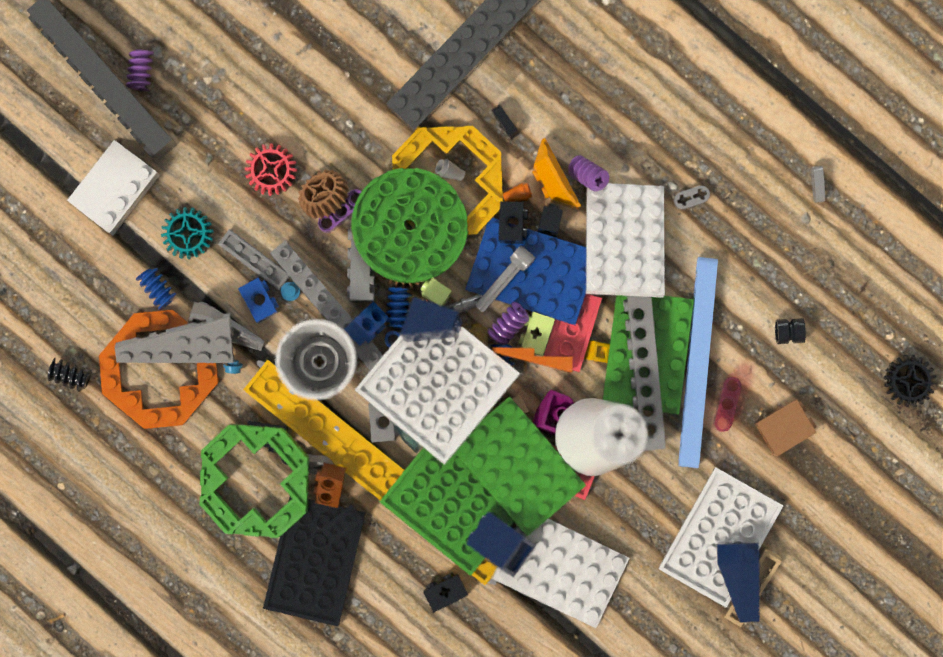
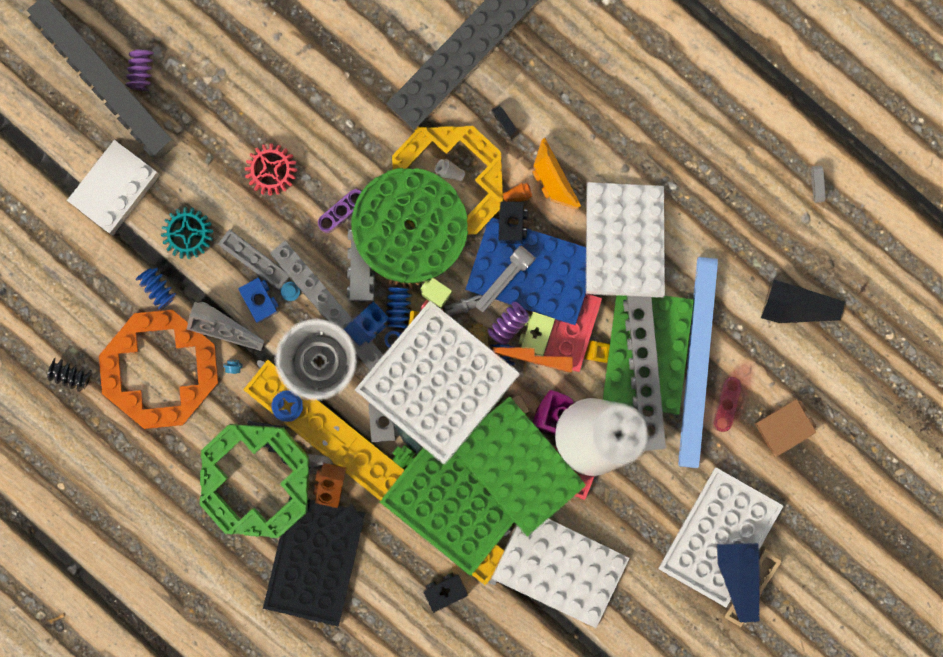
light grey wing [115,313,234,363] -> none
medium nougat gear [298,169,349,219] -> none
dark blue slope [400,297,463,342] -> none
dark blue slope [466,511,536,577] -> none
black brick [538,204,563,236] -> none
medium lavender piece [568,155,610,191] -> none
light grey beam [674,186,710,210] -> none
black wheel [775,318,806,344] -> none
black gear [883,355,936,407] -> none
none -> blue gear [272,391,303,422]
none -> bright green gear [392,445,415,469]
none -> black wedge [761,280,845,323]

